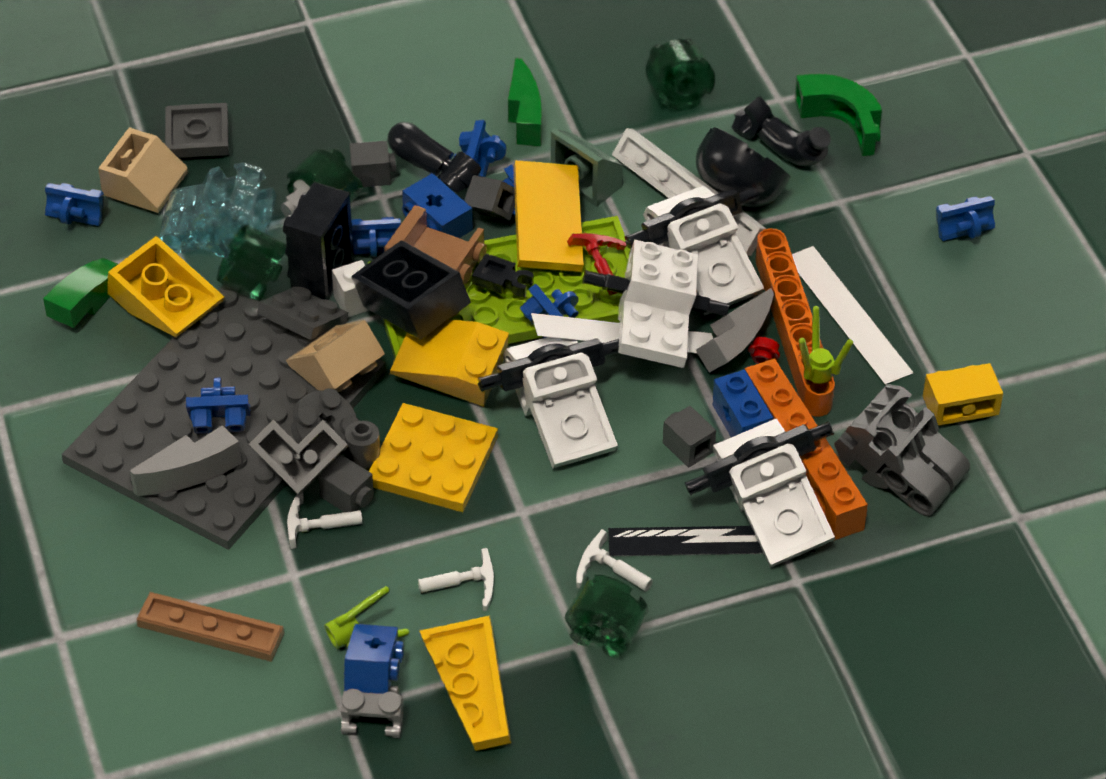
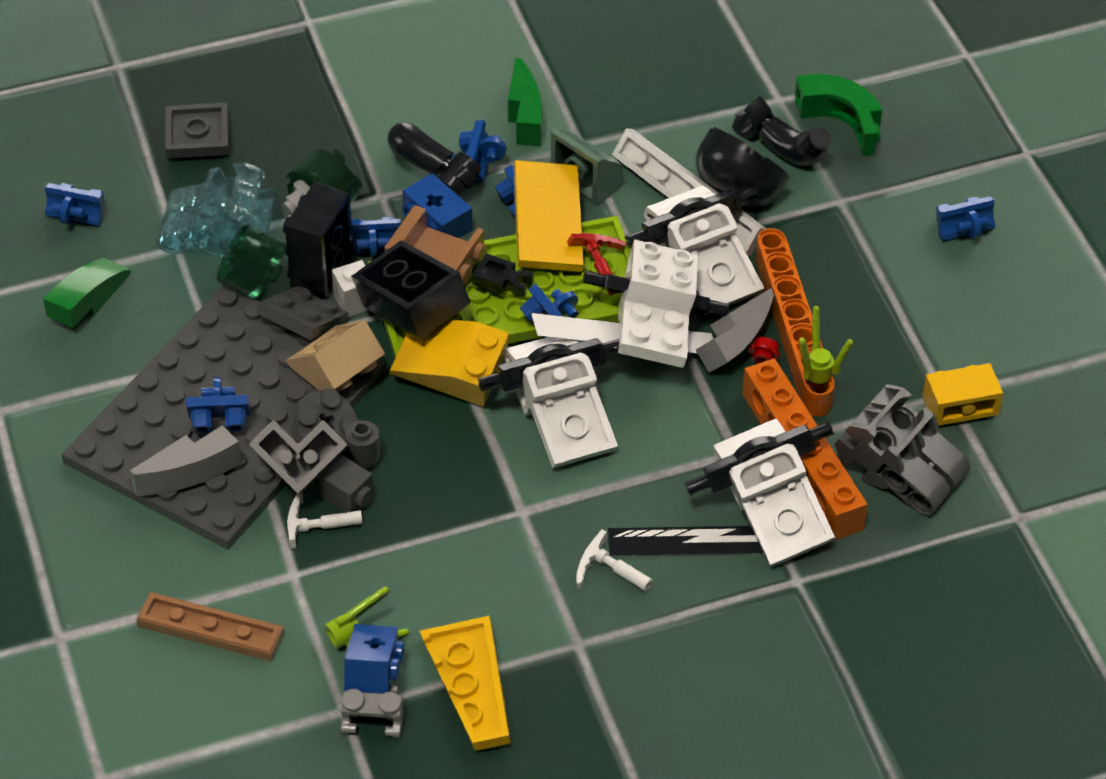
tan slope [98,127,188,213] -> none
yellow slope [108,236,225,337] -> none
dark grey brick [350,141,396,188] -> none
yellow plate [369,403,498,512] -> none
white piece [418,548,493,611] -> none
dark grey brick [464,175,515,221] -> none
clear green brick [565,575,648,658] -> none
clear green brick [645,39,716,111] -> none
dark grey brick [663,406,716,468] -> none
blue brick [712,370,773,437] -> none
white sticker [792,246,913,384] -> none

